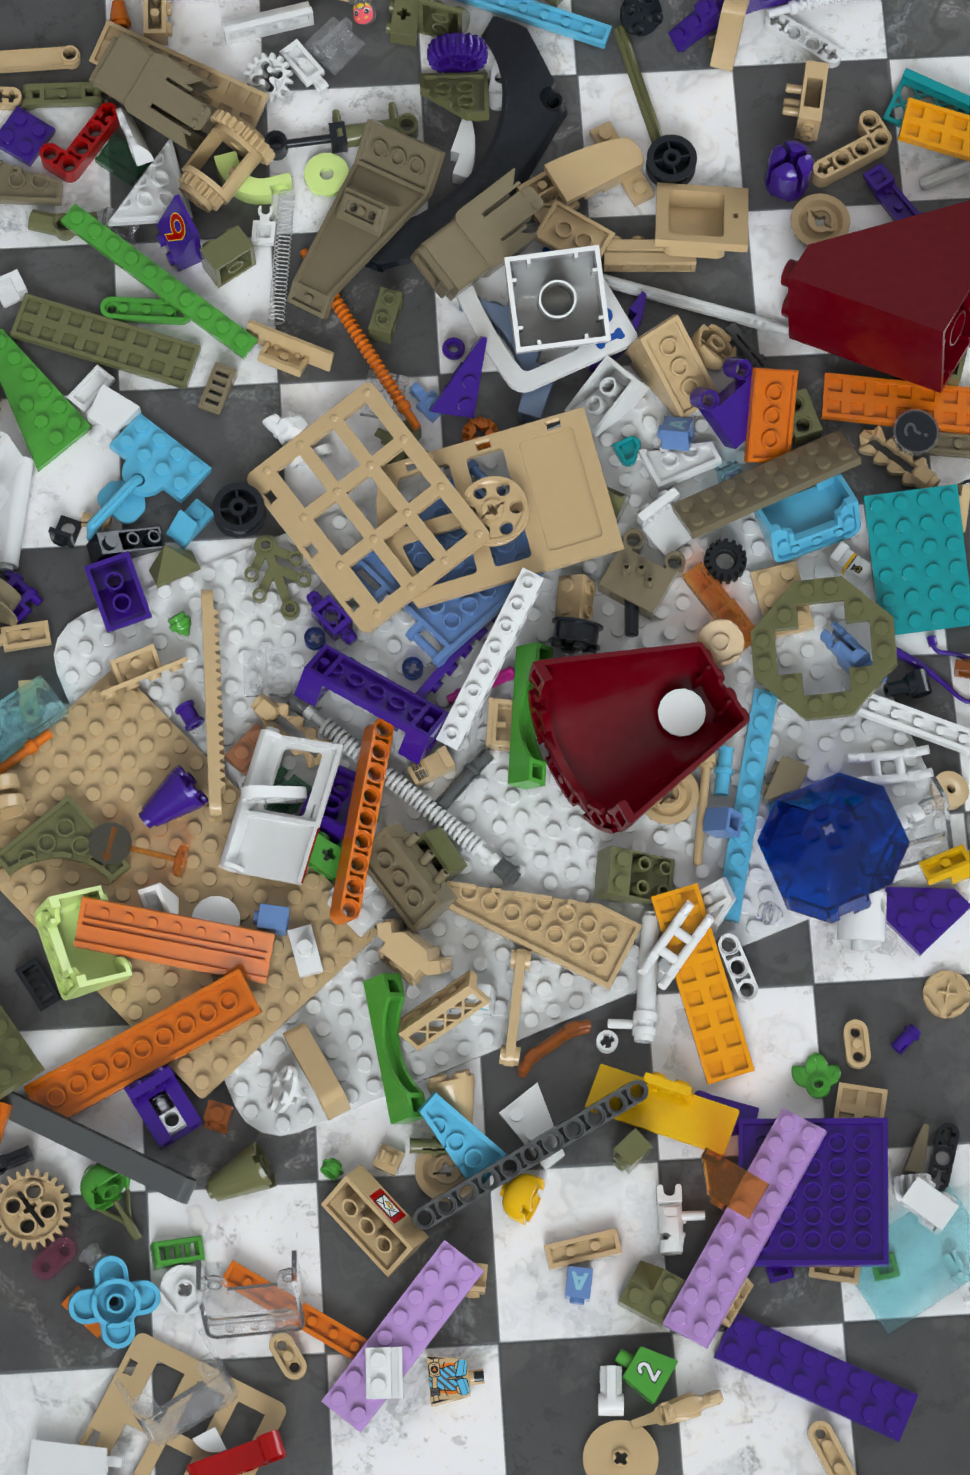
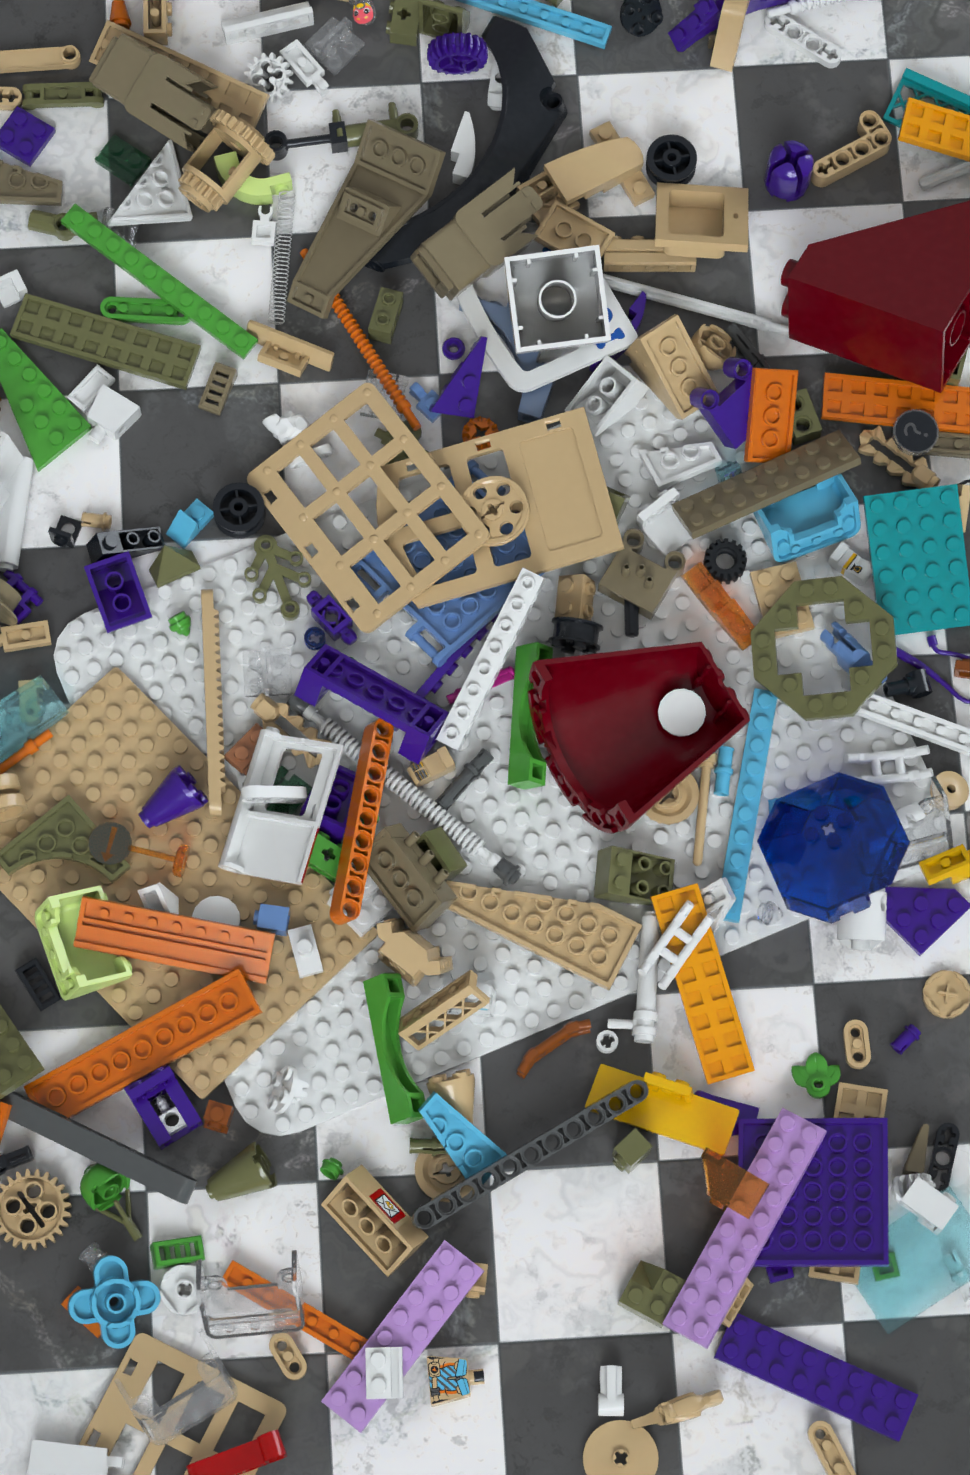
clear pink plate [32,1237,77,1281] -> none
red beam [39,102,120,183] -> none
medium azure plate [86,413,212,542] -> none
tan bracket [95,644,188,699] -> none
white slope [115,107,154,166] -> none
dark purple slope [156,194,202,272] -> none
dark purple bush [175,700,205,732] -> none
white tile [193,1427,227,1453] -> none
olive slope [200,225,256,288] -> none
tan beam [283,1022,351,1121] -> none
yellowish green tile [304,153,349,197] -> none
tan tile [372,1143,405,1177] -> none
clear blue bush [402,657,423,681] -> none
olive plate [420,72,489,122] -> none
tan hinge [486,697,513,751] -> none
tan piece [499,949,532,1067] -> none
white wing [499,1082,565,1171] -> none
yellow cylinder [500,1173,545,1225] -> none
tan plate [544,1228,622,1271] -> none
medium blue brick [564,1266,593,1305] -> none
teal tile [612,436,641,467] -> none
olive axle [613,25,663,143] -> none
bright green torso [615,1346,678,1405] -> none
white piece [656,1184,705,1256] -> none
medium blue brick [657,416,694,451] -> none
tan tile [697,618,745,667] -> none
medium blue brick [702,807,743,838] -> none
white beam [716,933,758,1002] -> none
dark tan slope [760,755,809,805] -> none
tan piece [782,60,829,142] -> none
tan gear [791,193,850,246] -> none
dark purple slope [863,163,924,221] -> none

